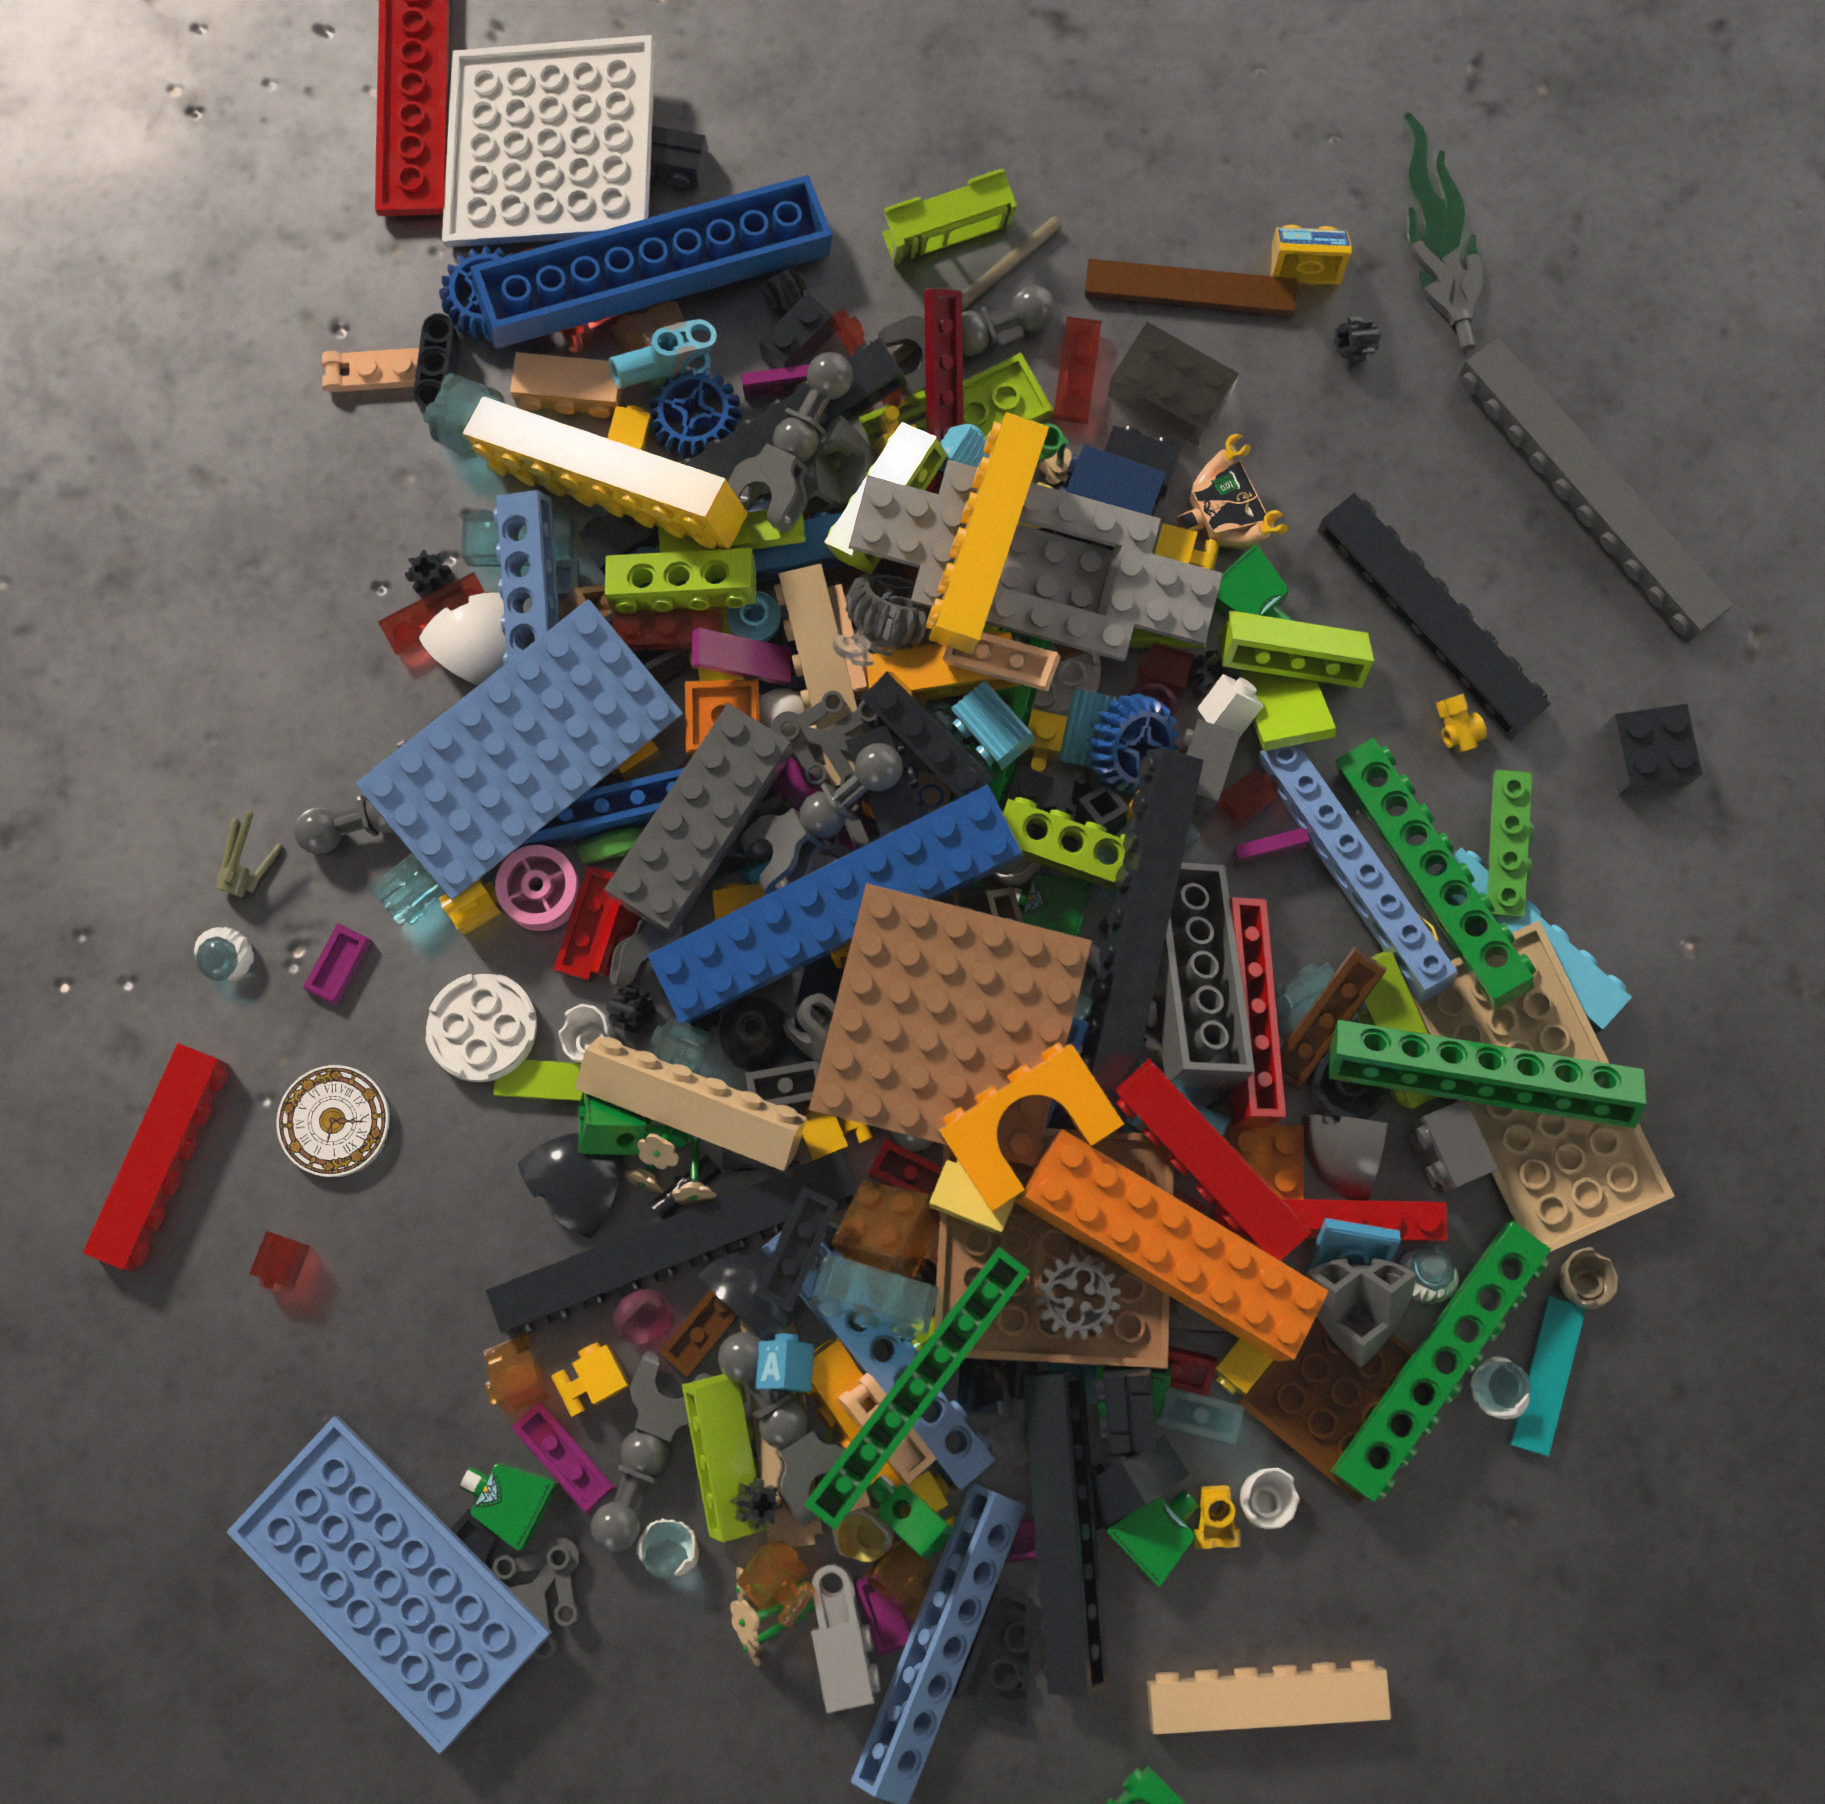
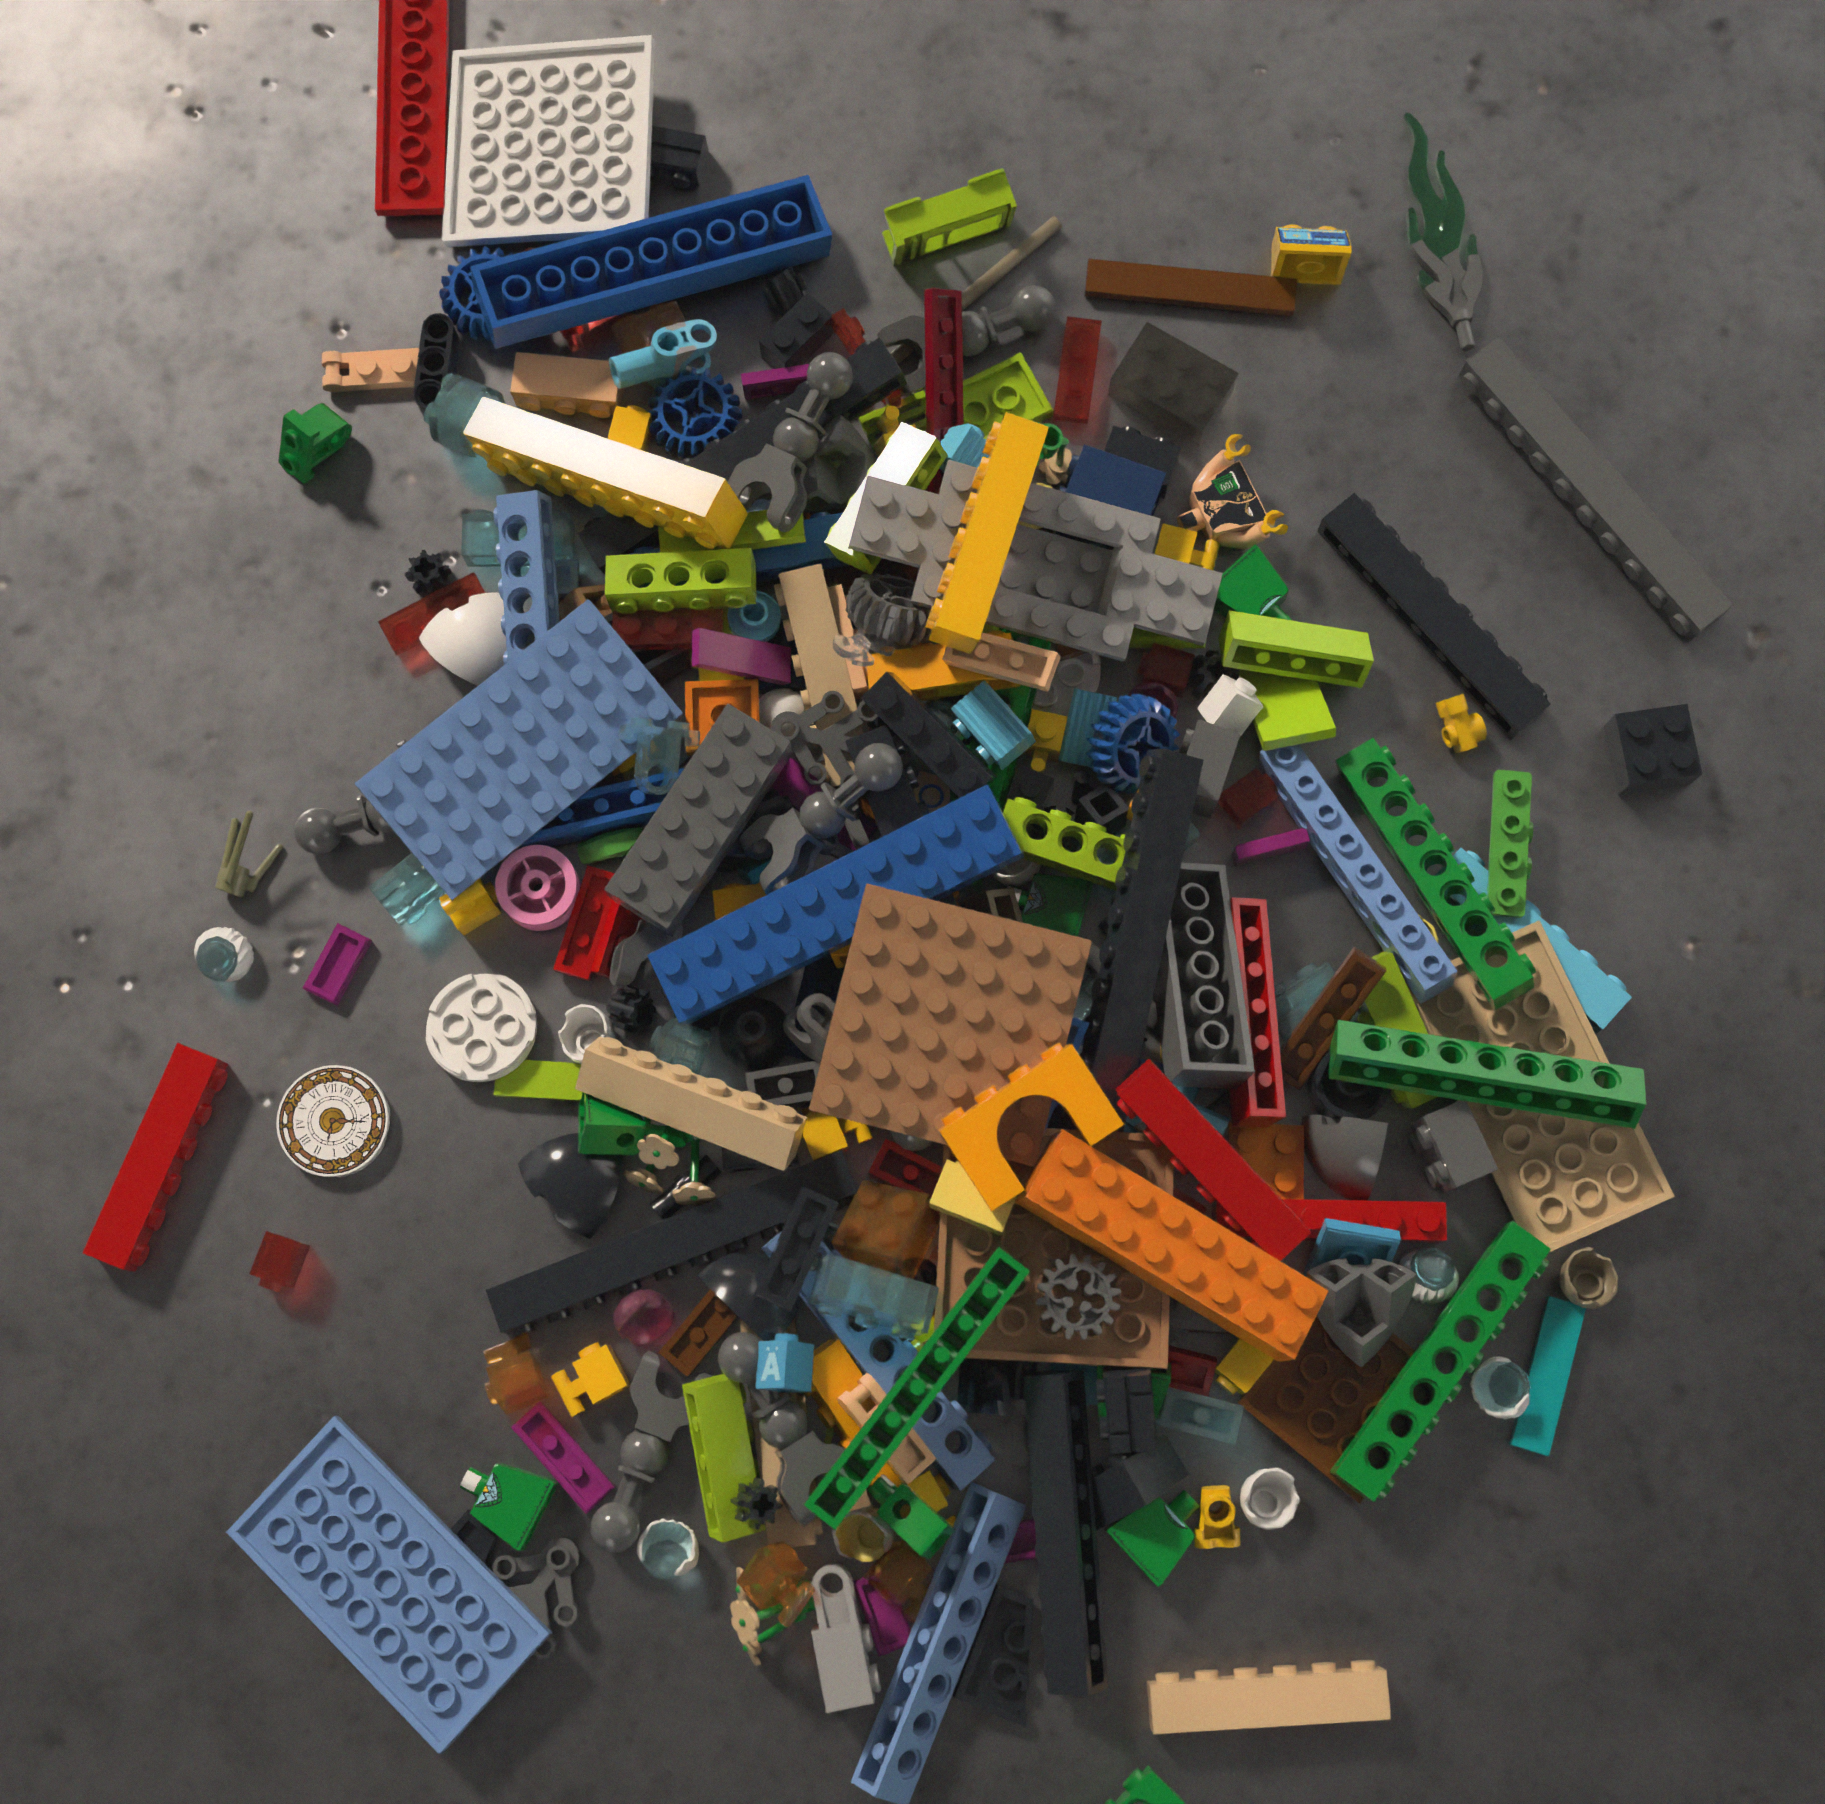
black gear [1333,316,1381,362] -> none
none -> green pin [278,403,352,484]
none -> clear light blue pin [619,718,700,795]

